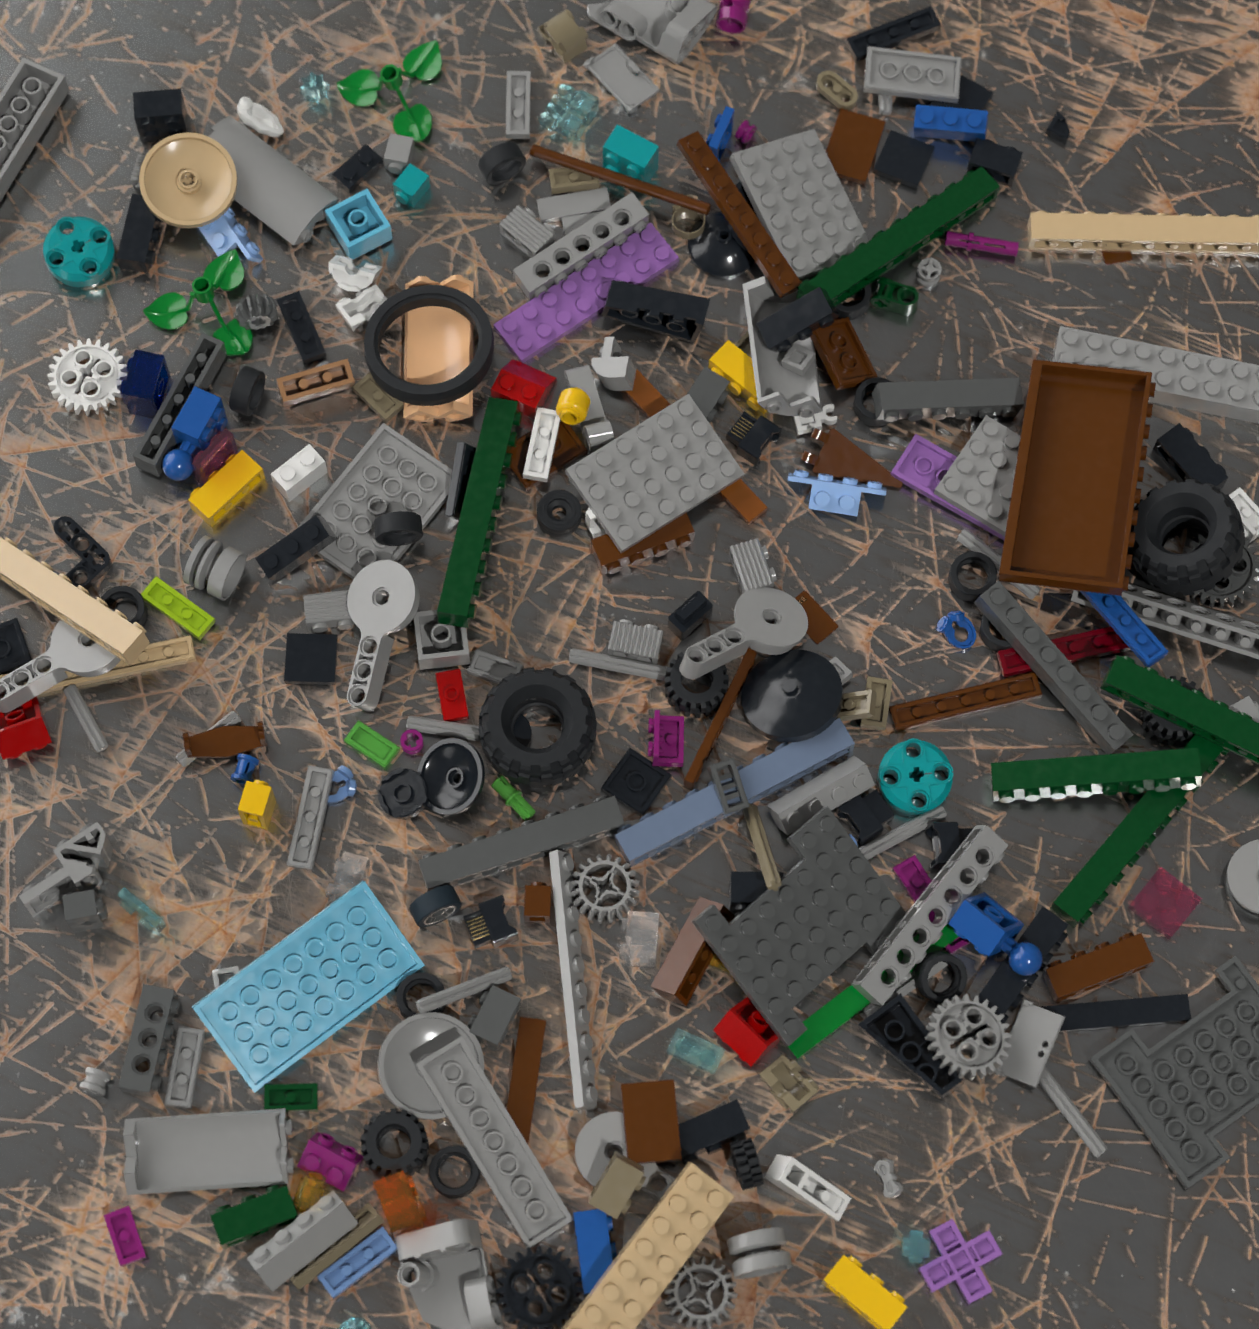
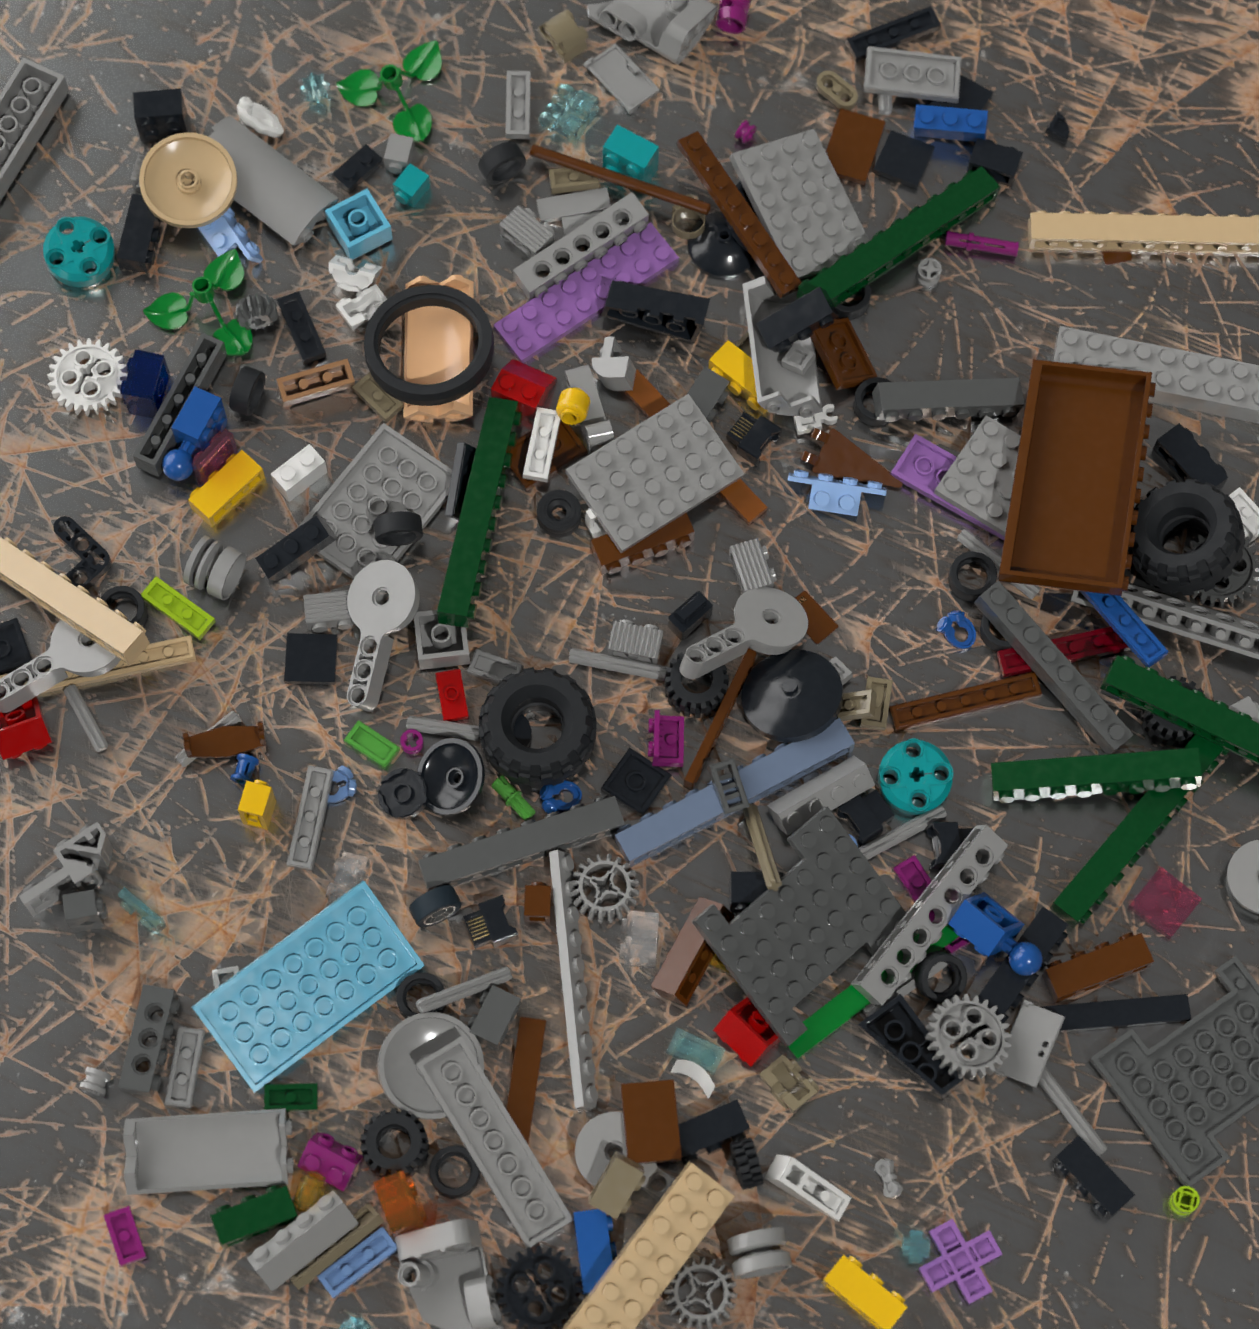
blue plate [706,106,735,162] -> none
dark green piece [870,278,919,316] -> none
none -> blue piece [539,781,582,814]
none -> white sticker [670,1059,715,1099]
none -> black brick [1052,1135,1135,1220]
none -> lime wheel [1169,1186,1200,1217]

